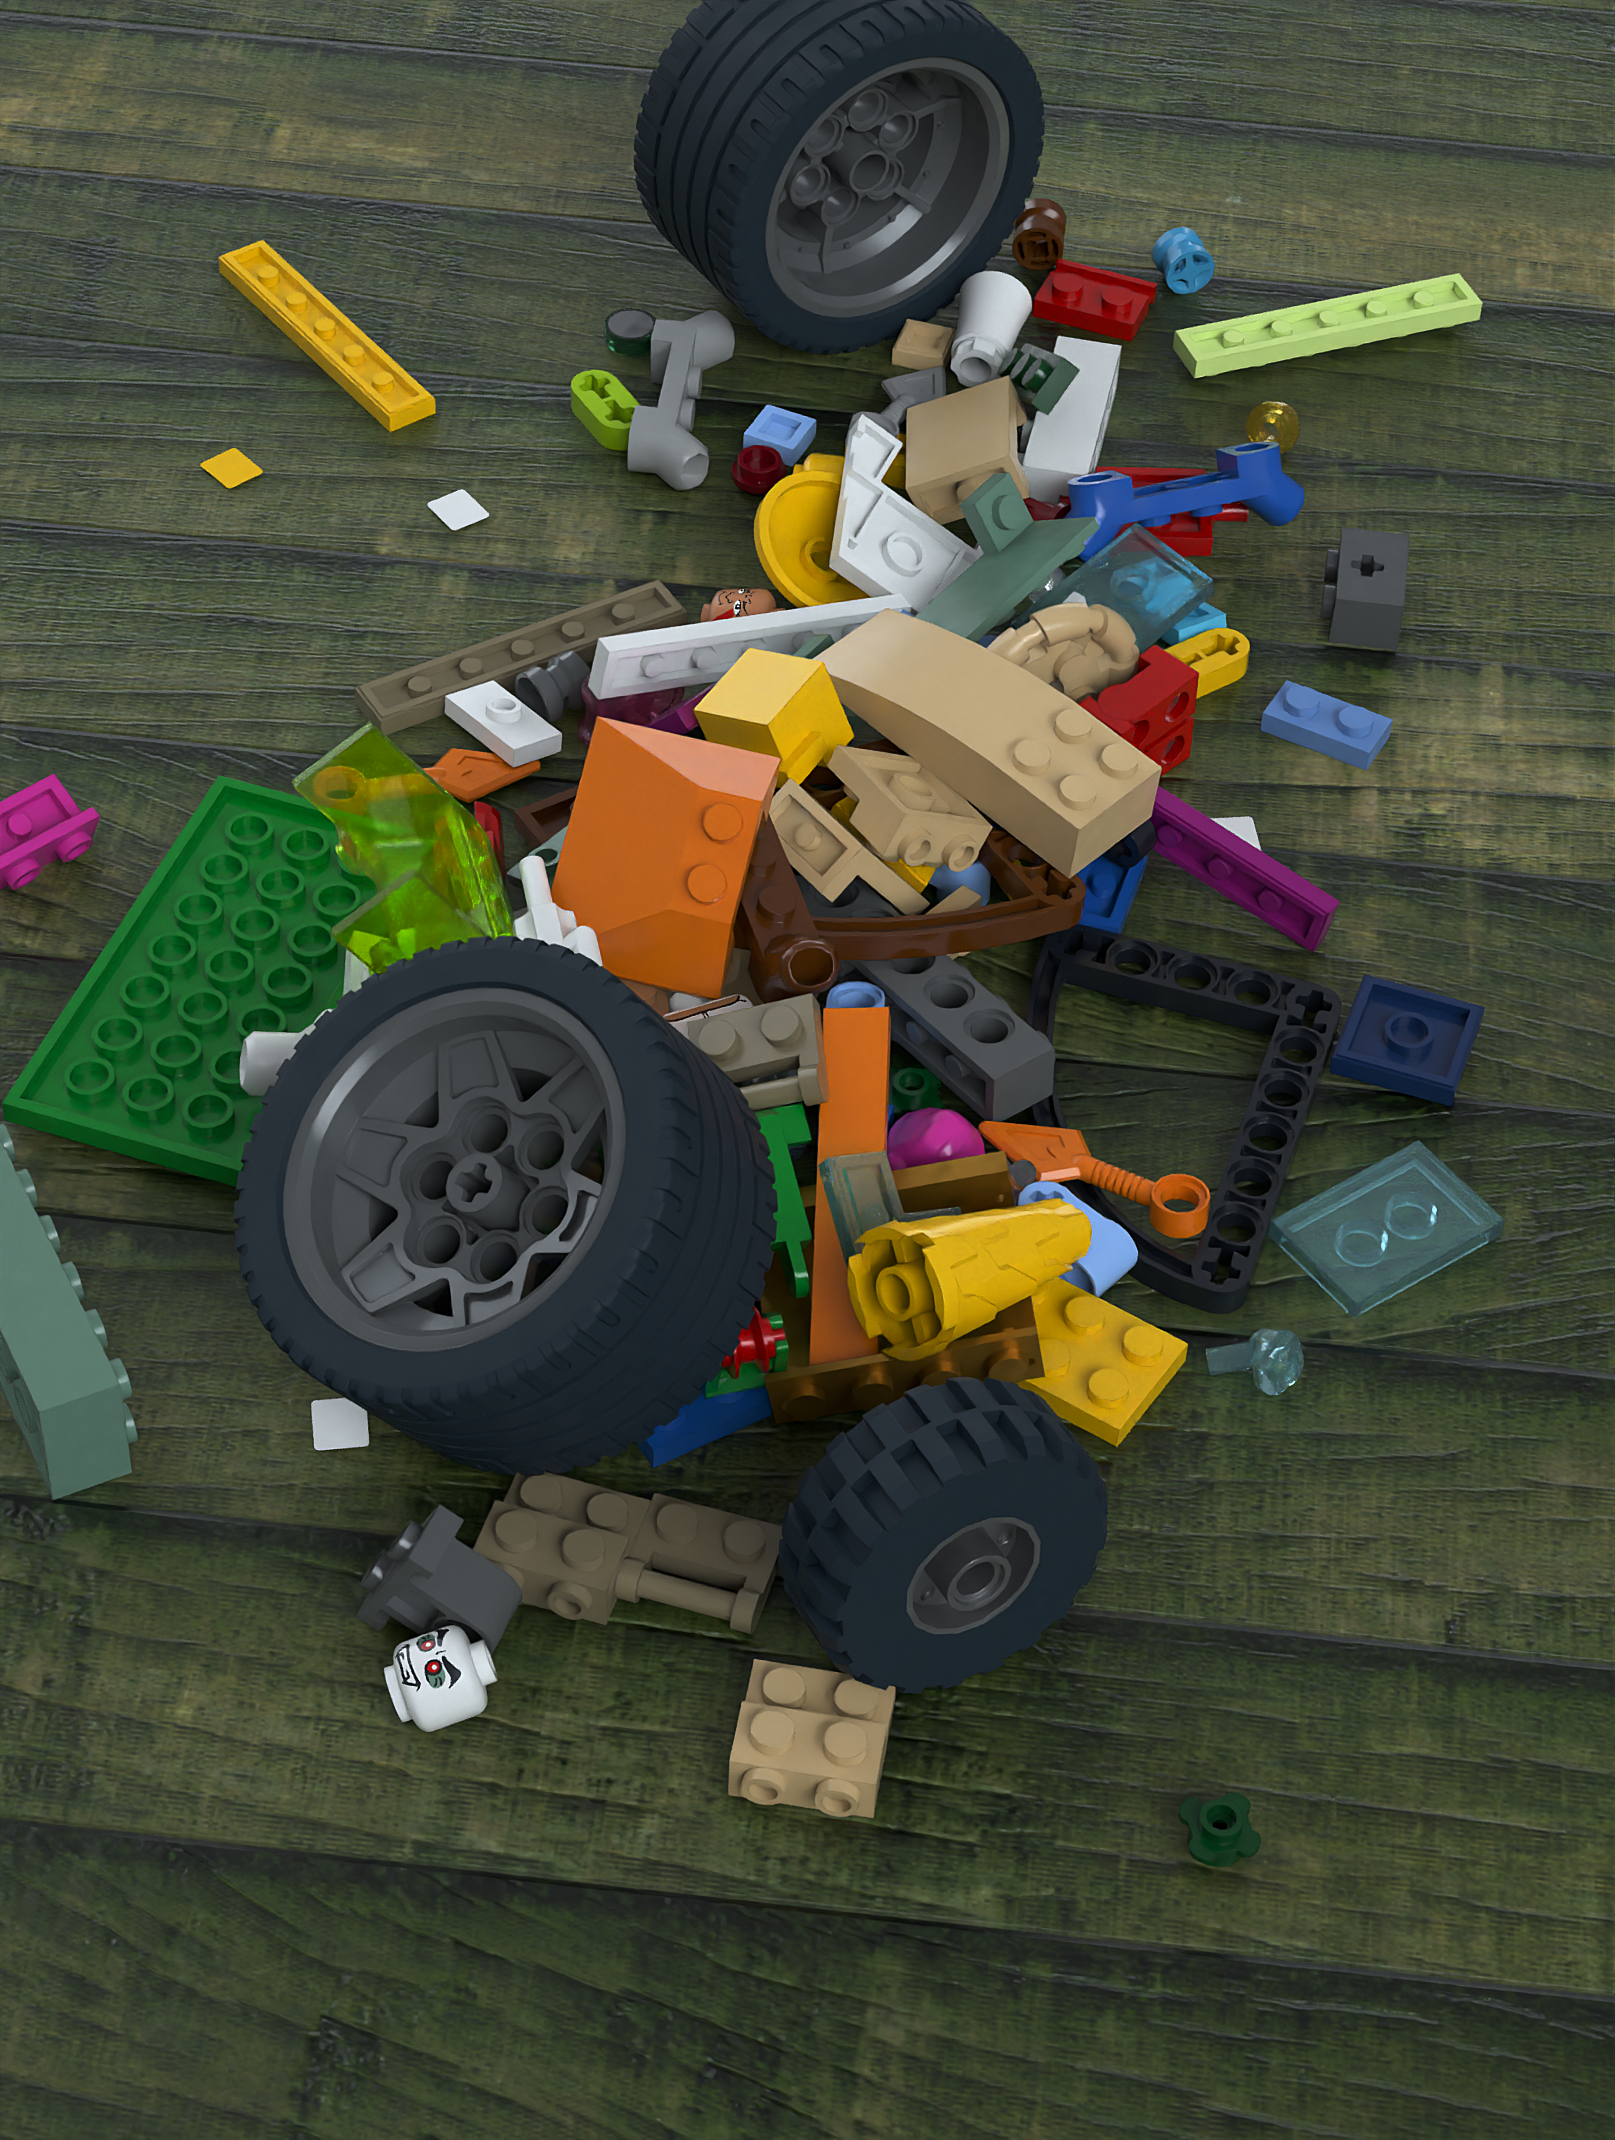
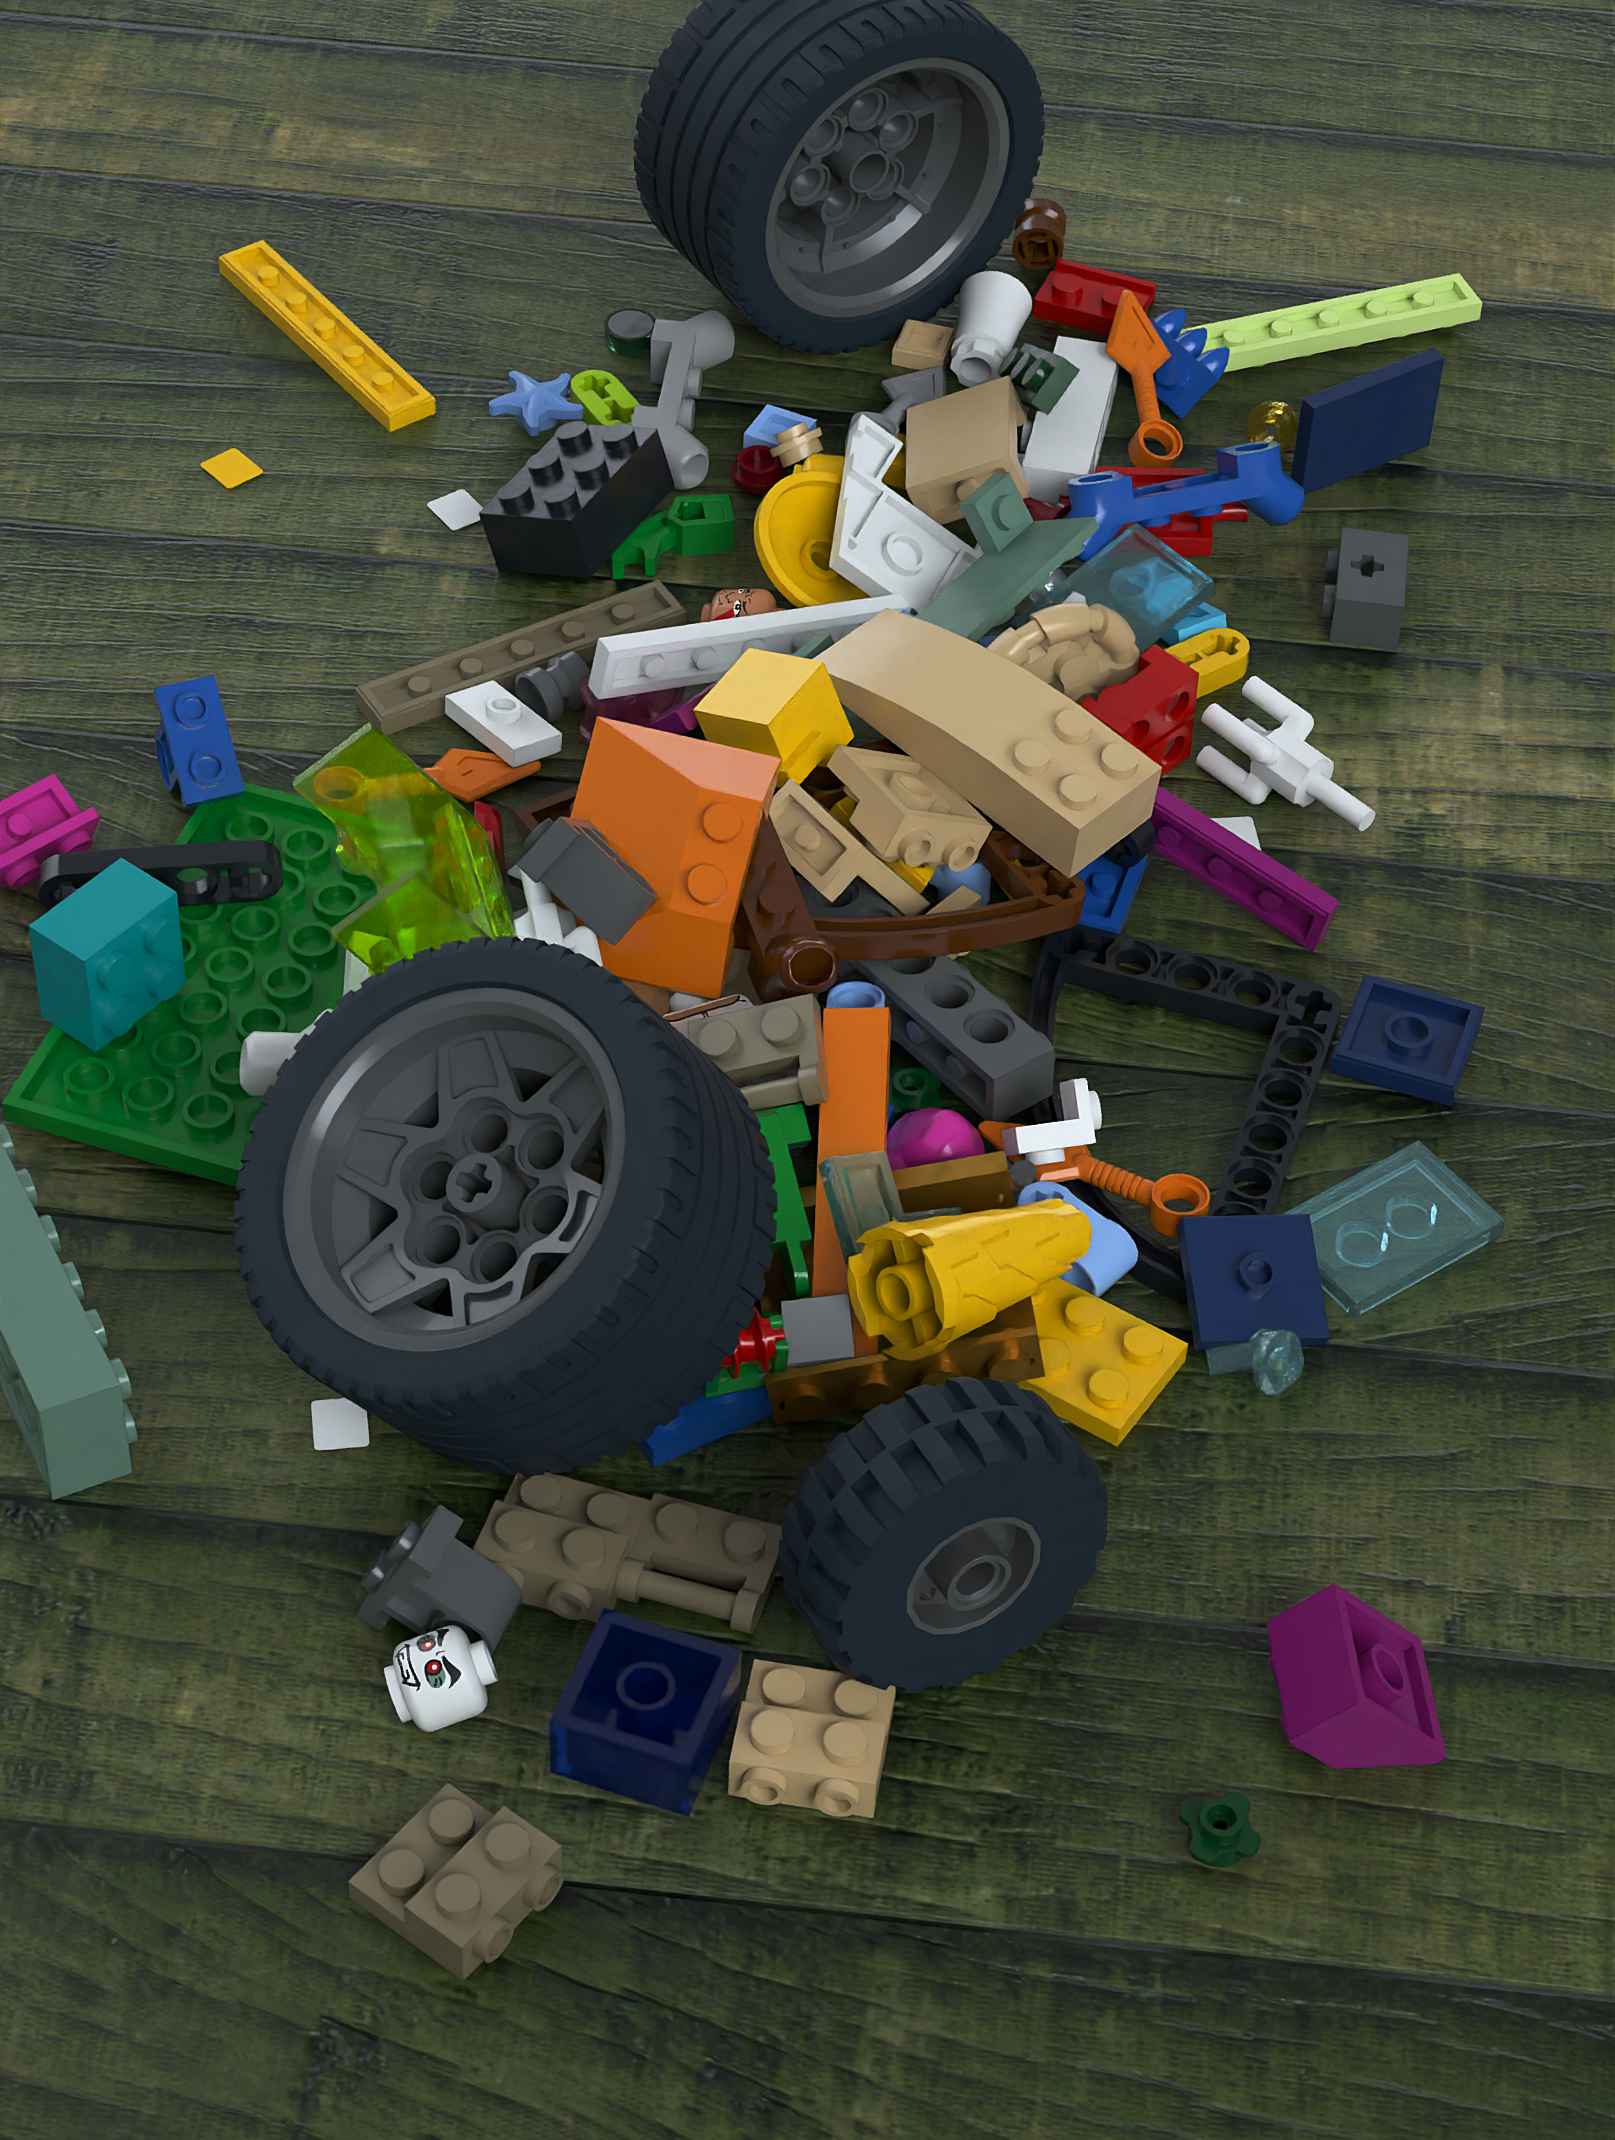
dark azure wheel [1152,227,1215,294] -> none
medium blue plate [1260,680,1393,771] -> none
none -> teal brick [29,858,186,1052]
none -> black beam [38,839,284,910]
none -> blue pin [153,675,245,809]
none -> dark tan plate [348,1783,564,1981]
none -> black brick [479,421,675,578]
none -> medium blue animal [489,371,584,436]
none -> dark grey pin [516,816,659,946]
none -> clear blue brick [549,1608,741,1817]
none -> green piece [609,494,735,580]
none -> tan plate [770,422,824,468]
none -> light grey tile [781,1294,856,1369]
none -> white bracket [1002,1078,1102,1166]
none -> orange piece [1104,289,1183,468]
none -> blue plate [1148,309,1230,419]
none -> dark blue plate [1176,1214,1330,1350]
none -> white plant [1196,676,1375,831]
none -> magenta slope [1266,1583,1447,1769]
none -> dark blue tile [1291,348,1444,495]

